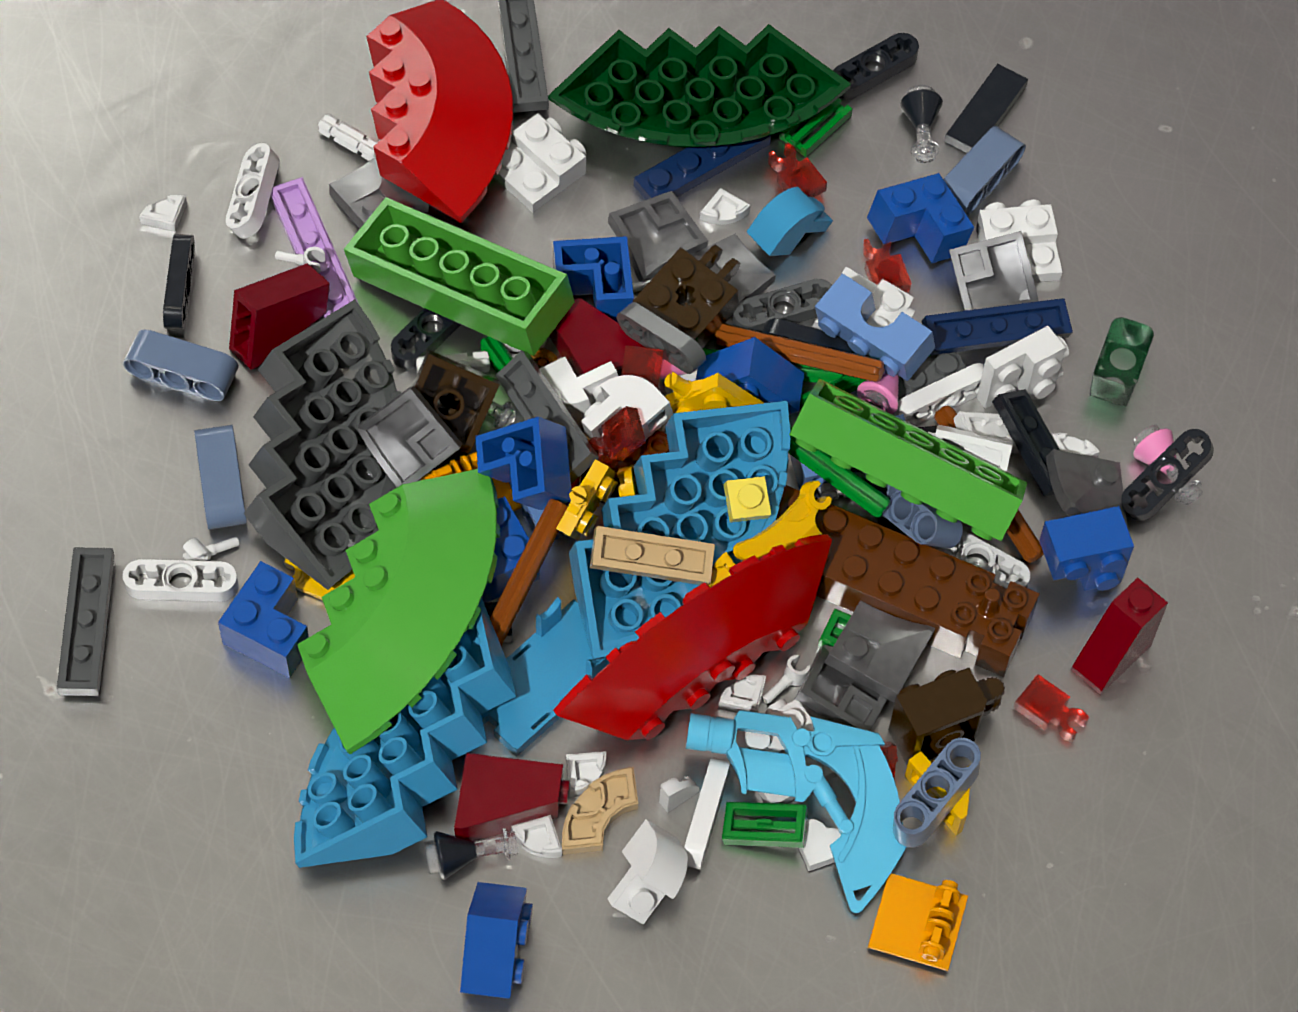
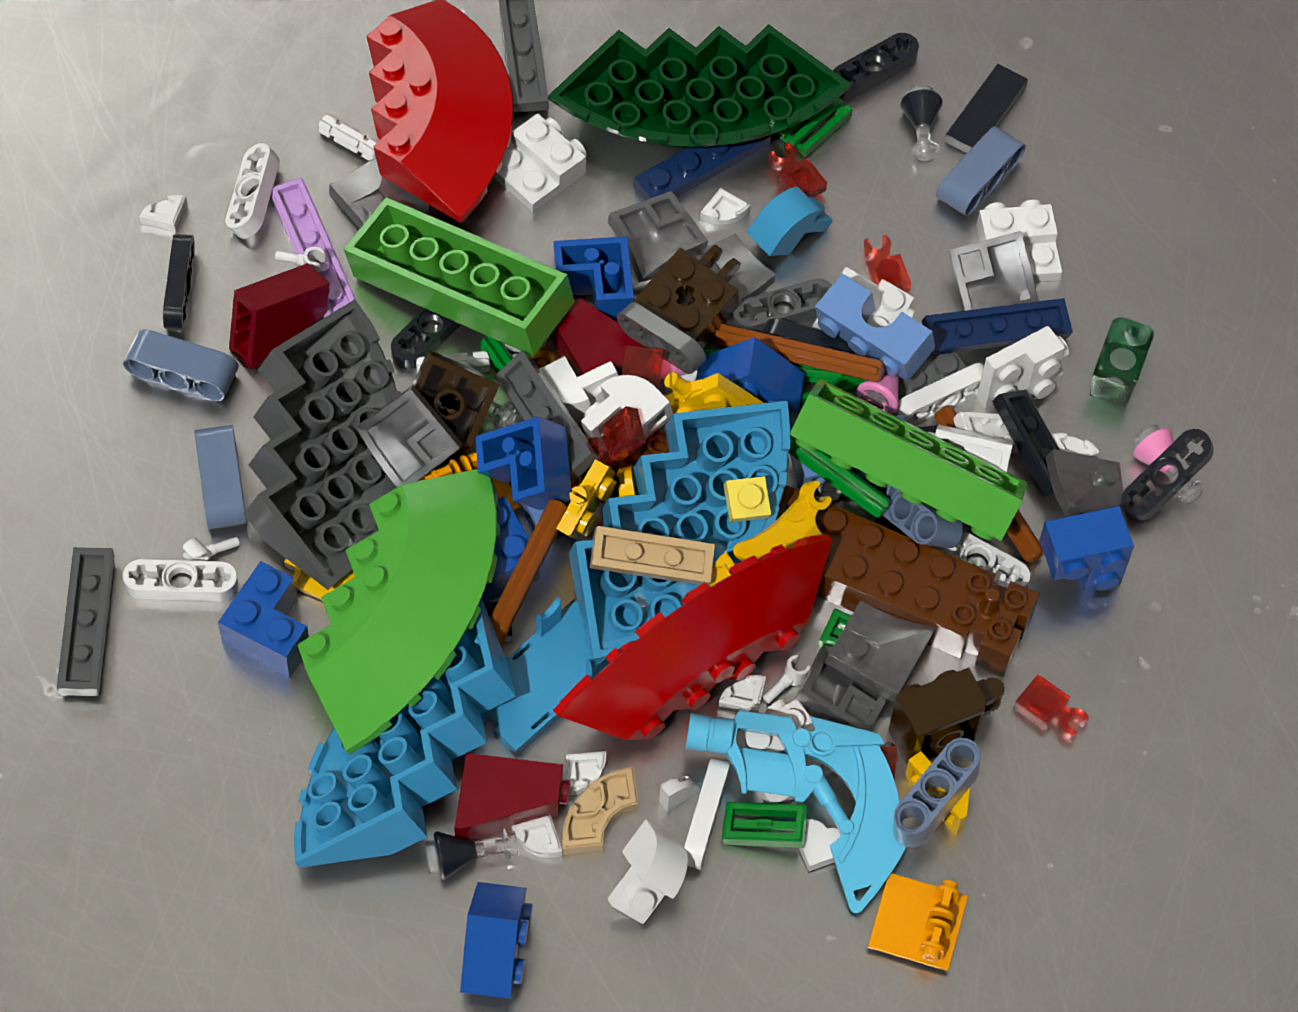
blue brick [867,173,974,263] -> none
dark red slope [1071,577,1168,695] -> none

